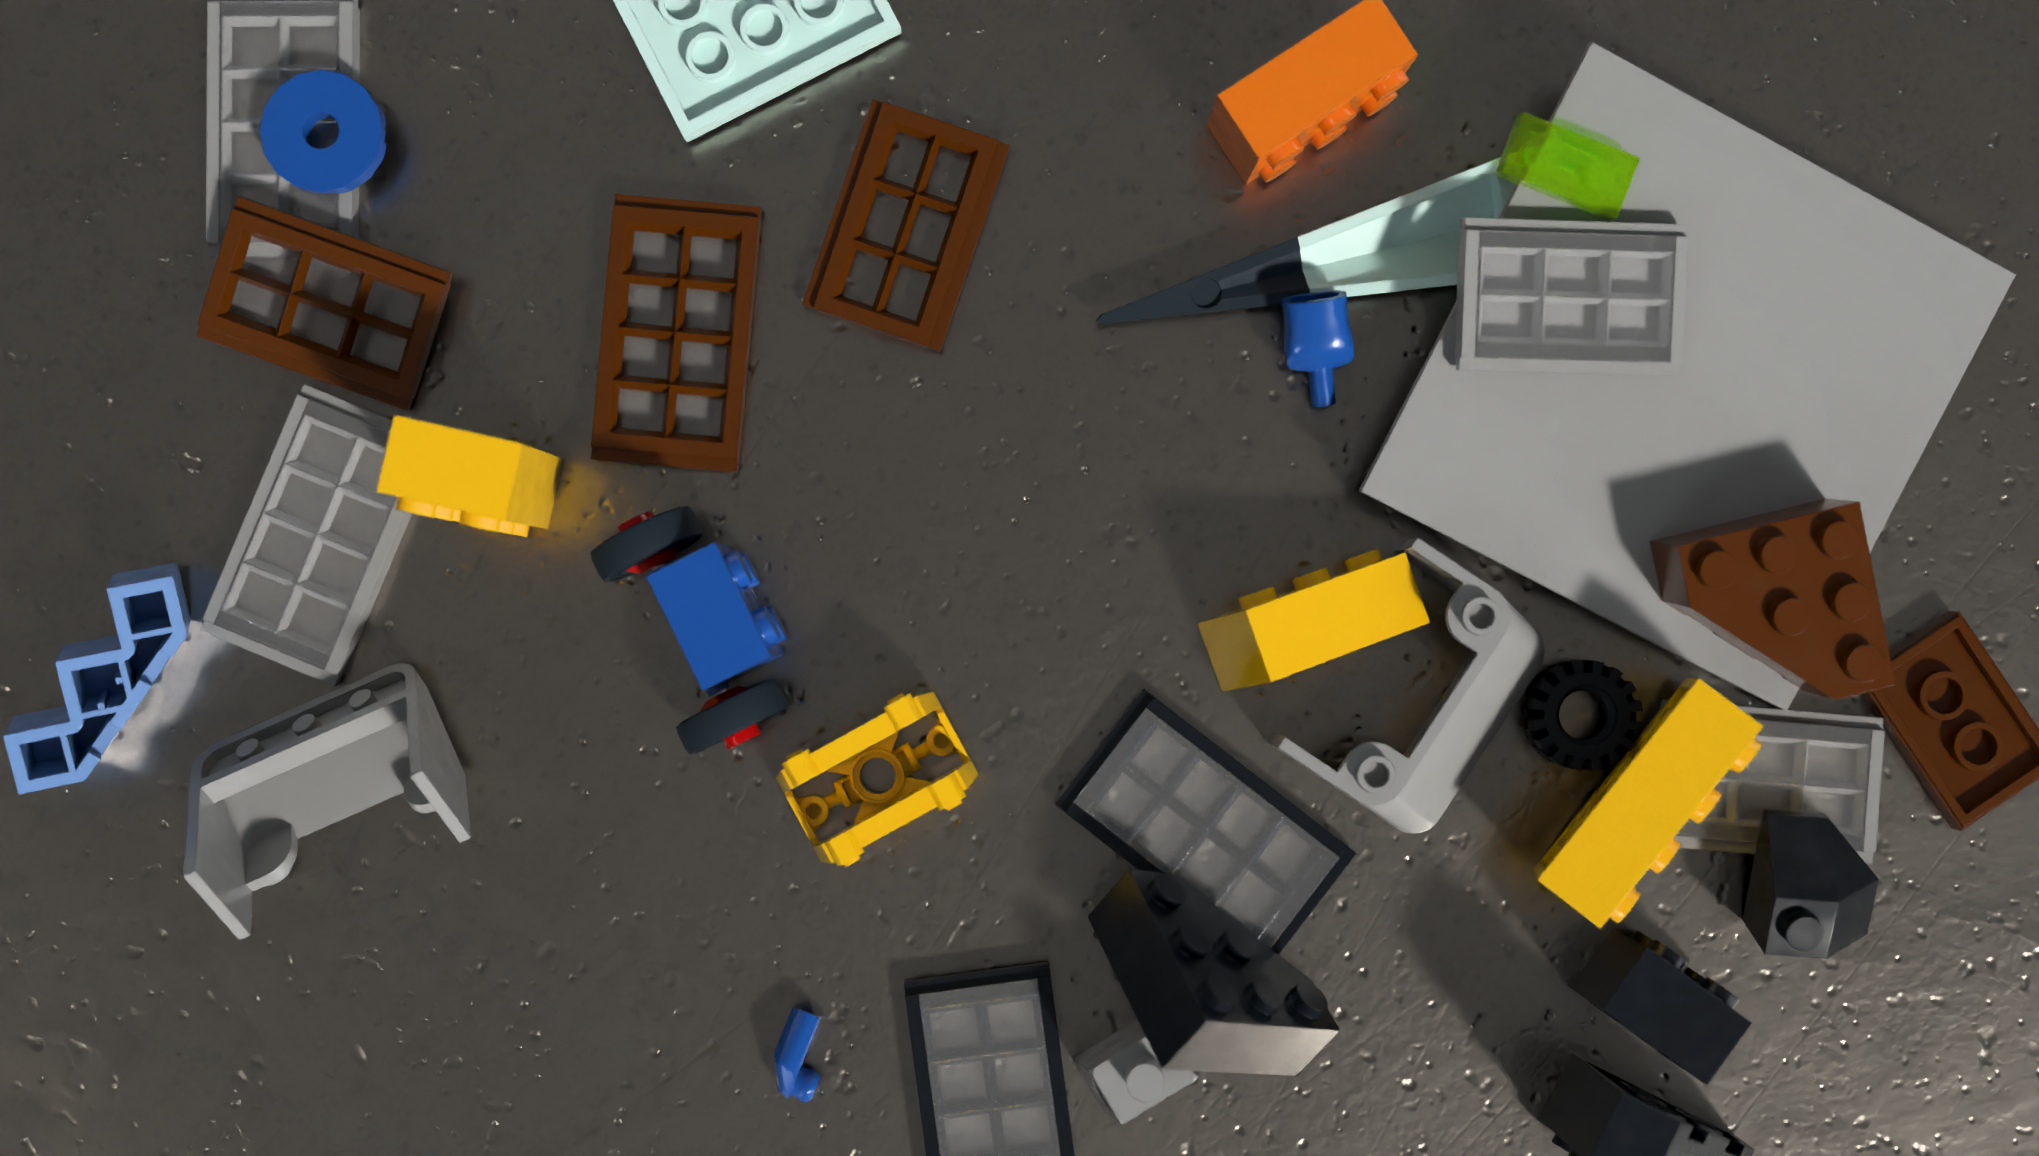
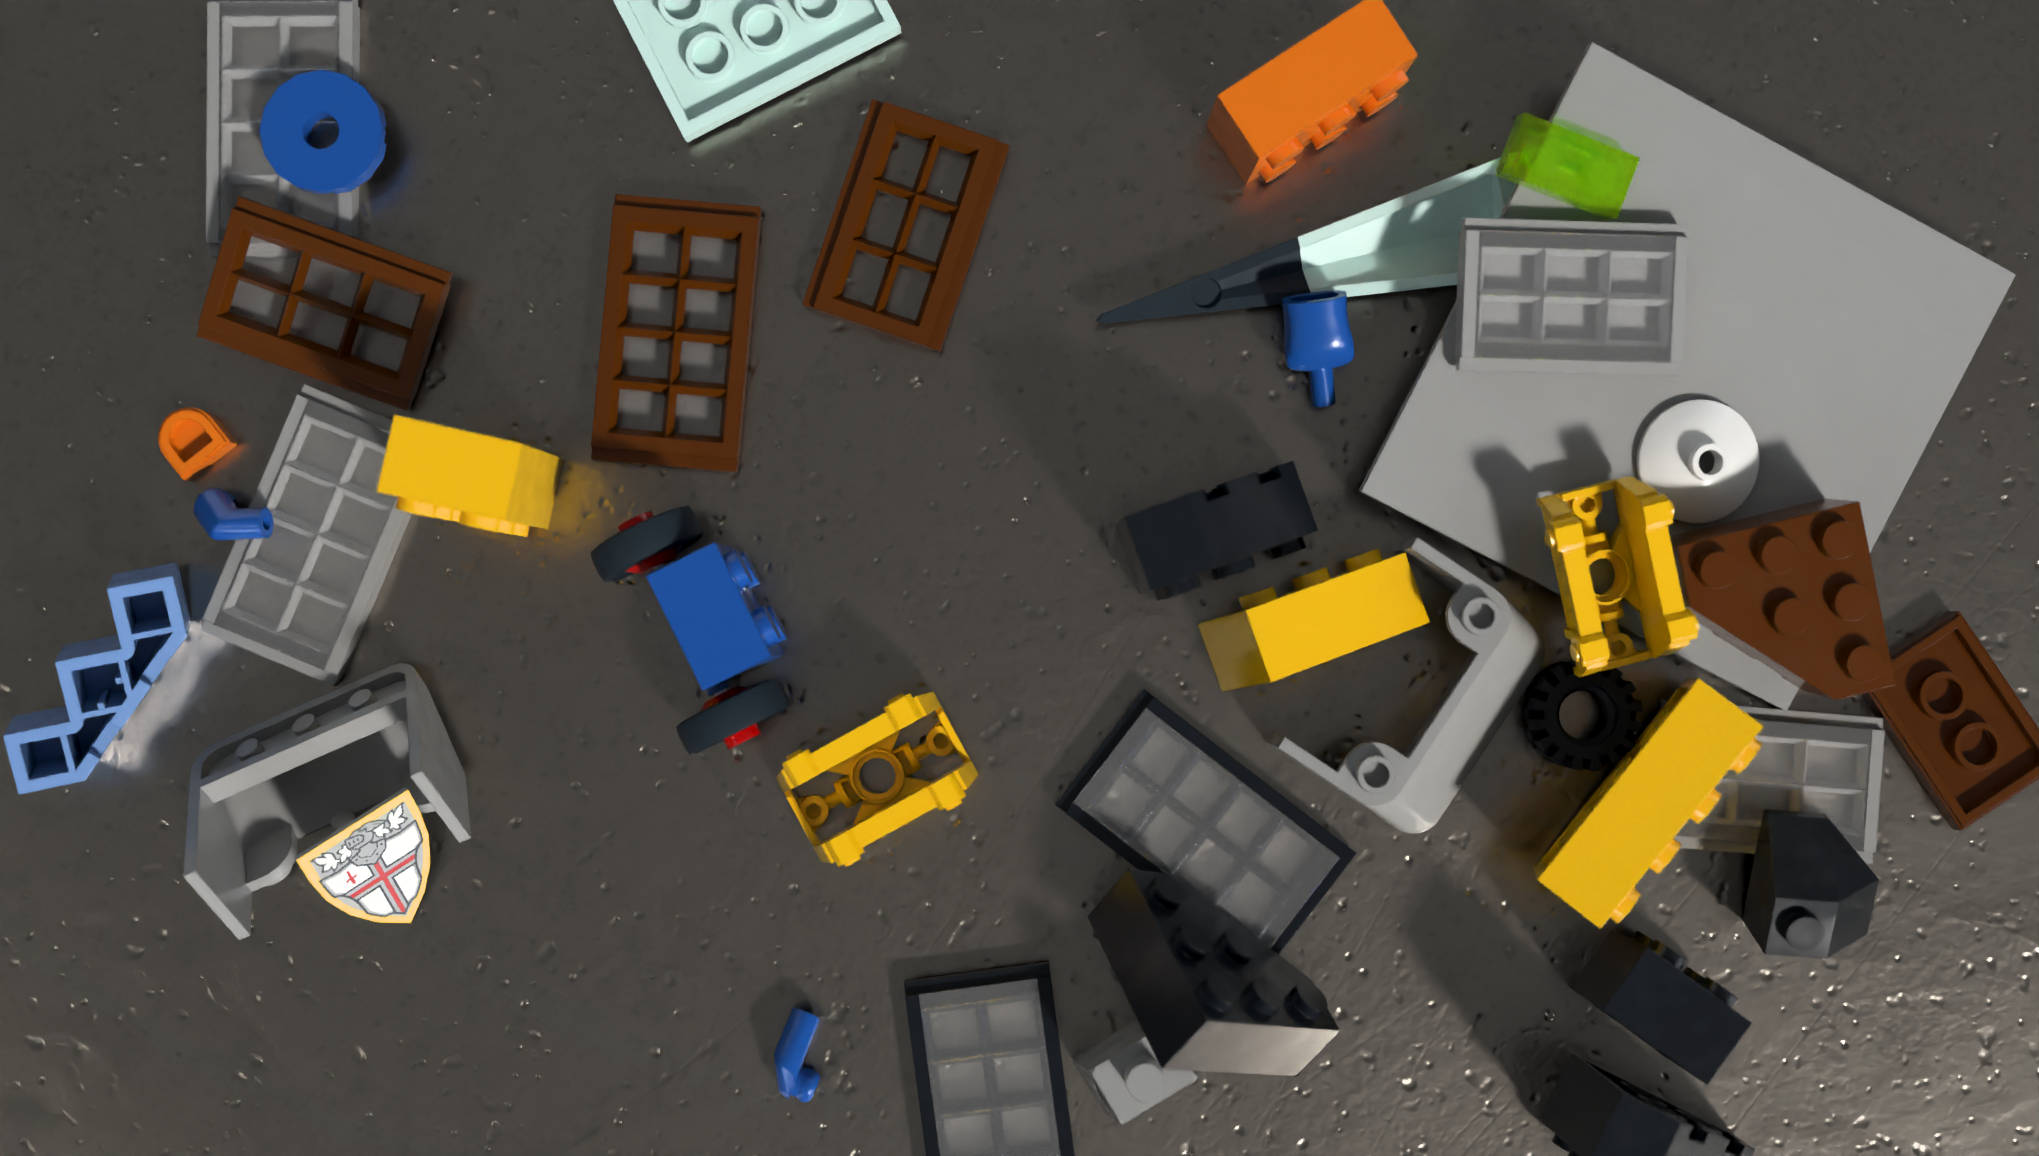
none -> orange tile [158,407,239,481]
none -> blue arm [193,487,274,541]
none -> shield [294,787,430,923]
none -> black brick [1115,461,1318,601]
none -> yellow piece [1536,477,1699,678]
none -> white dish [1636,399,1759,523]

